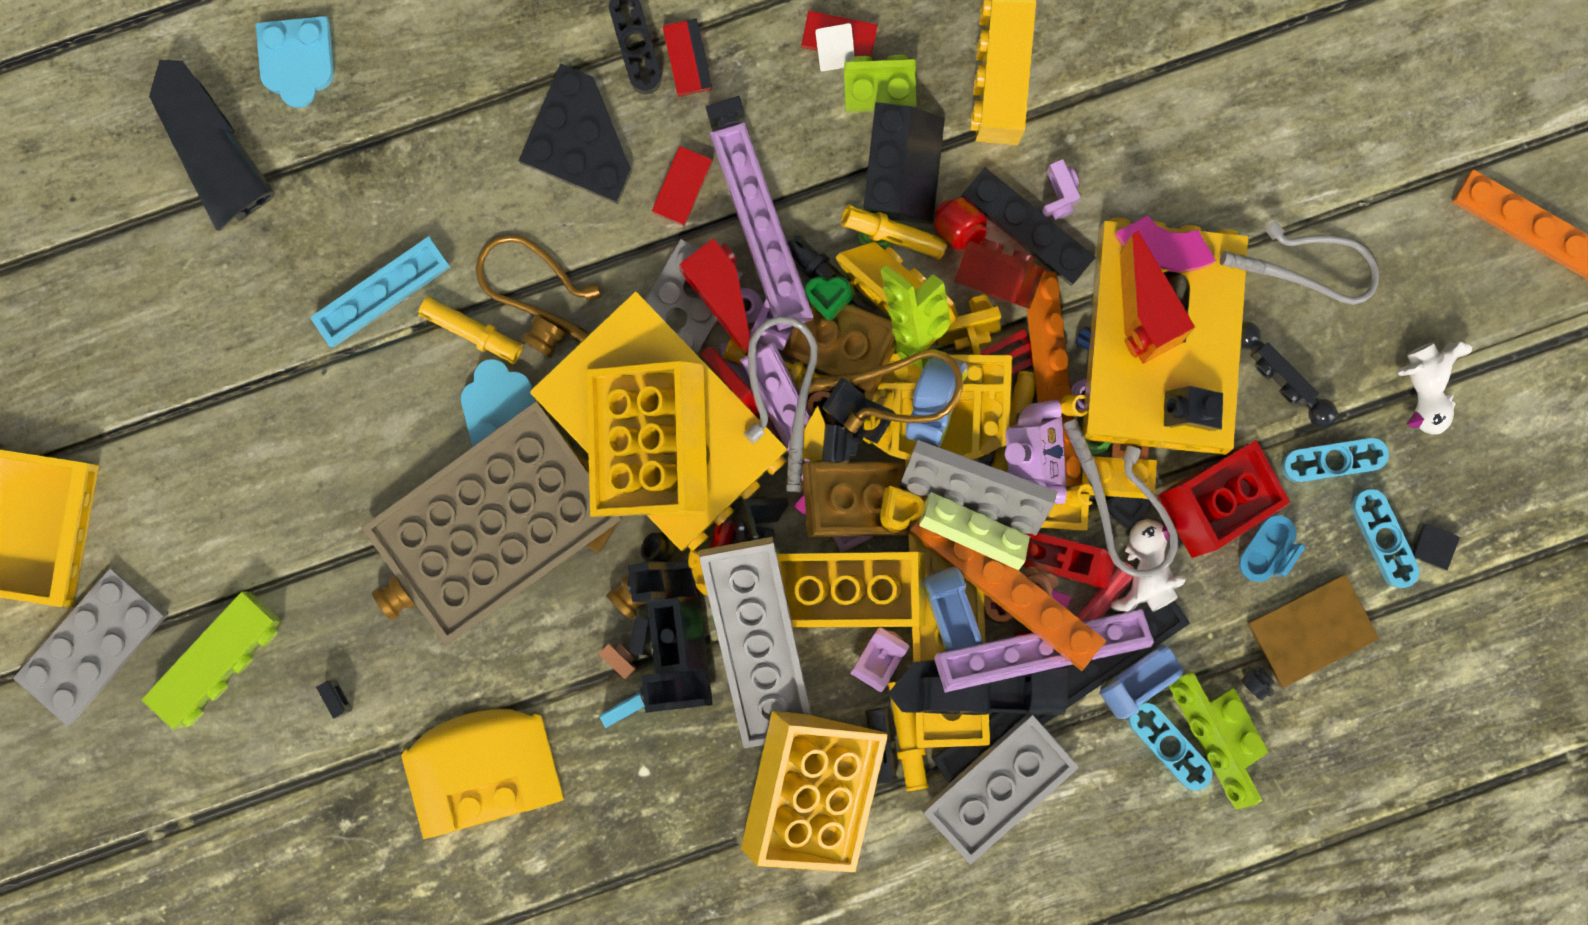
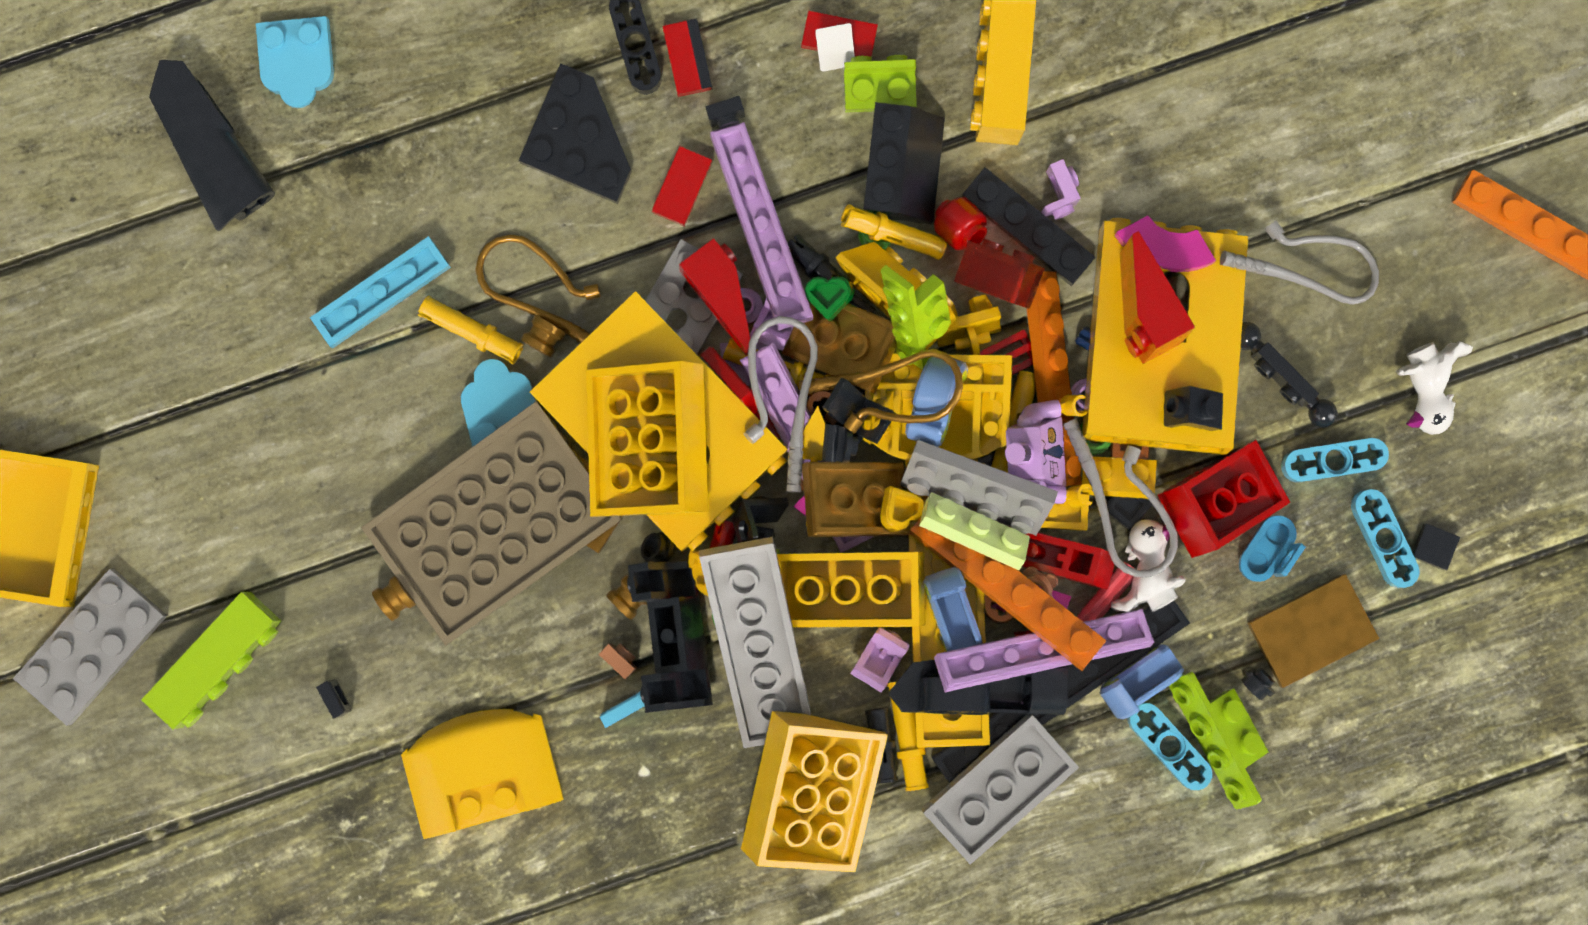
black tile [629,617,652,656] -> none

